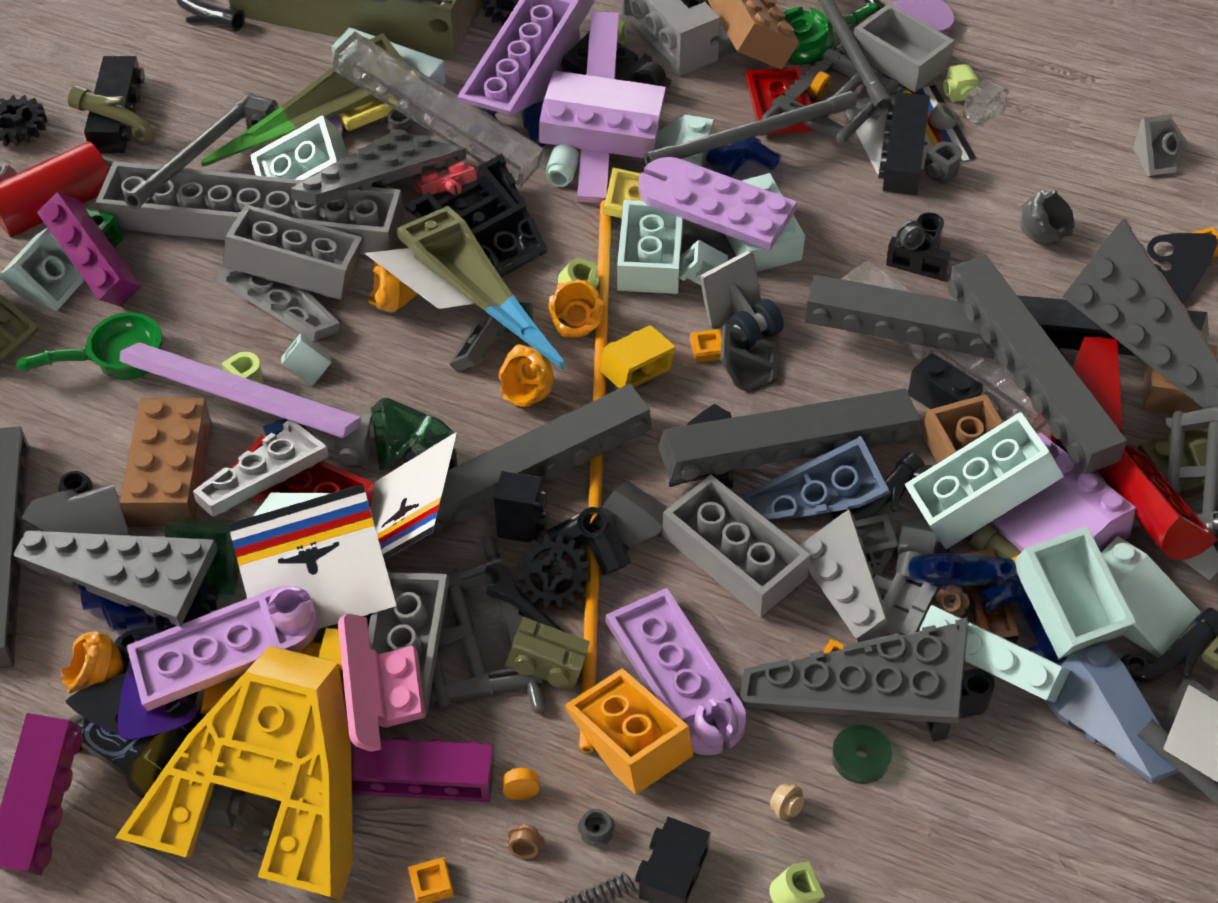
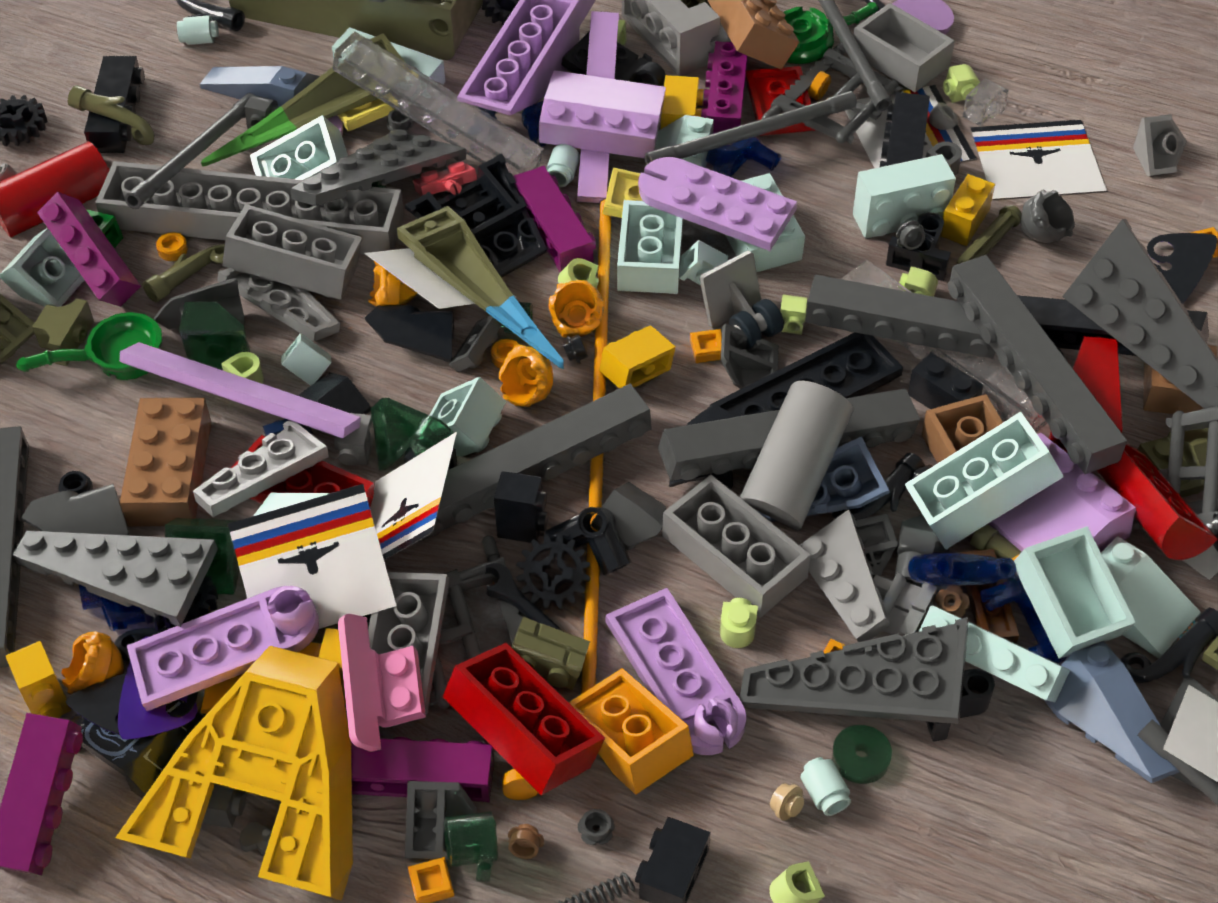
none -> yellow brick [5,641,72,718]
none -> olive brick [32,298,94,366]
none -> olive plant [142,244,225,302]
none -> dark grey panel [154,278,245,340]
none -> light orange tile [156,232,188,261]
none -> light aqua brick [177,15,219,45]
none -> clear green slope [179,301,250,370]
none -> sand blue wedge [200,66,320,107]
none -> black slope [297,372,372,414]
none -> black panel [365,305,454,362]
none -> dark grey slope [405,781,477,860]
none -> light aqua slope [415,377,507,457]
none -> red brick [442,643,605,795]
none -> clear green piece [444,811,498,882]
none -> light orange tile [491,339,519,368]
none -> magenta brick [513,166,596,272]
none -> black plate [563,334,588,364]
none -> yellow brick [661,75,704,129]
none -> magenta brick [701,41,747,134]
none -> black plate [710,332,903,418]
none -> yellowish green plate [720,598,758,648]
none -> light grey brick [740,381,854,531]
none -> yellowish green plate [780,294,807,335]
none -> light aqua brick [800,757,851,816]
none -> light aqua piece [853,154,956,239]
none -> yellowish green plate [898,266,938,297]
none -> yellow brick [942,174,995,246]
none -> olive axle [957,205,1022,264]
none -> white sticker [970,120,1107,199]

